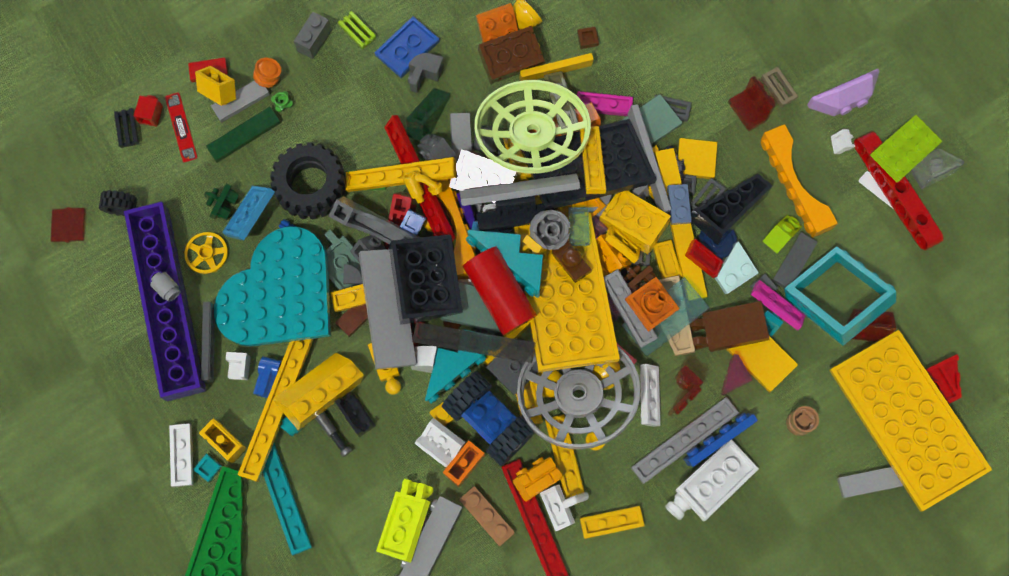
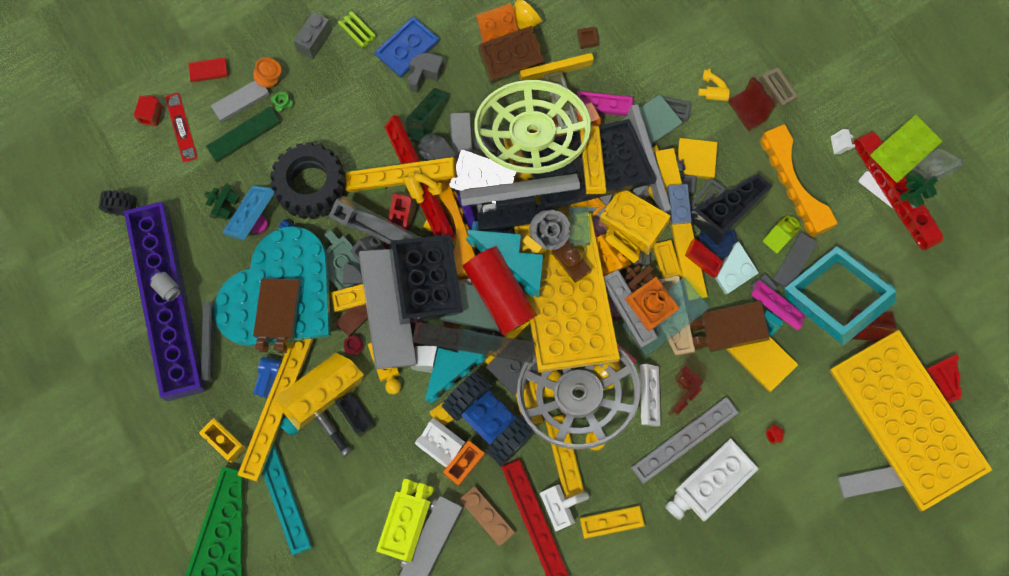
clear red piece [51,207,85,243] -> none
black tile [114,108,139,148] -> none
white plate [169,424,194,487] -> none
yellow wheel [184,232,229,274] -> none
teal tile [193,454,222,483] -> none
yellow brick [195,66,236,106] -> none
white panel [226,352,251,380] -> none
tile [400,209,426,236] -> none
light orange brick [513,457,563,501] -> none
blue plate [683,413,758,467] -> none
clear pink slope [720,354,752,396] -> none
medium nougat wheel [786,406,819,436] -> none
lavender wedge [807,69,880,116] -> none
none -> dark pink tile [250,215,268,235]
none -> reddish brown tile [253,279,302,353]
none -> dark red plate [343,335,363,355]
none -> yellow plant [698,68,730,101]
none -> red plate [766,424,784,444]
none -> dark green hips [899,173,938,208]

